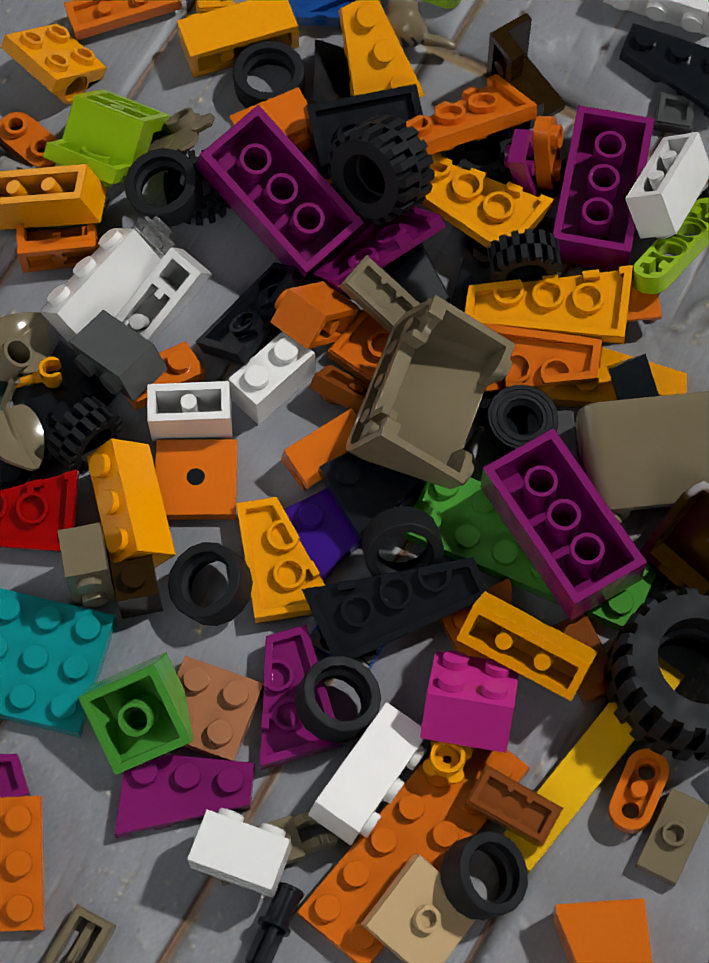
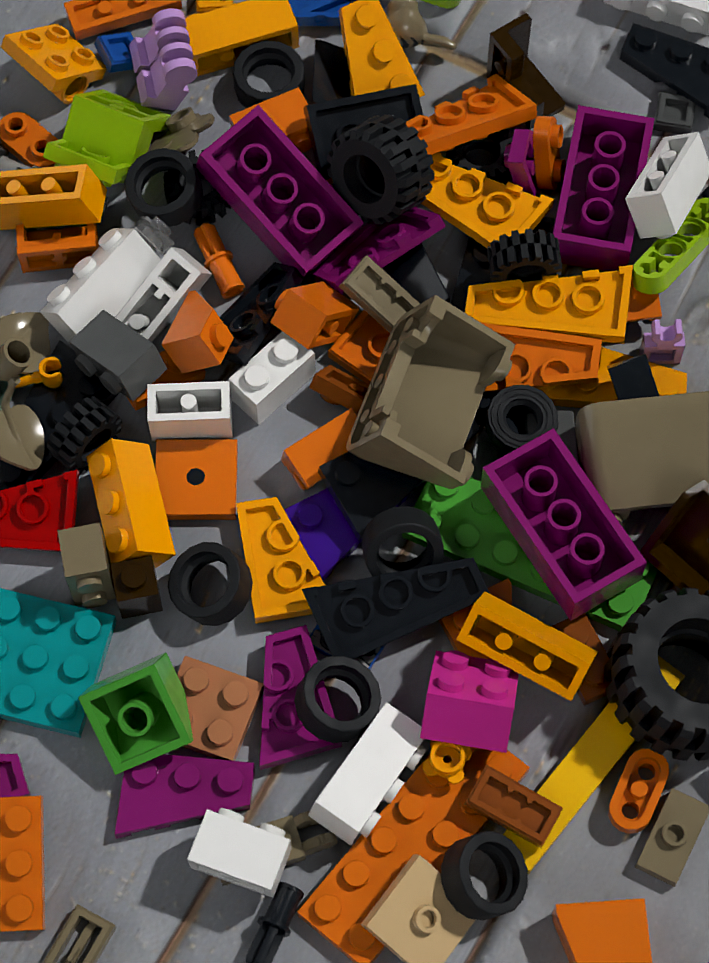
none -> blue tile [94,32,134,73]
none -> lavender legs [129,8,197,111]
none -> orange slope [161,290,234,374]
none -> orange axle [193,223,245,299]
none -> lavender plate [639,319,685,364]

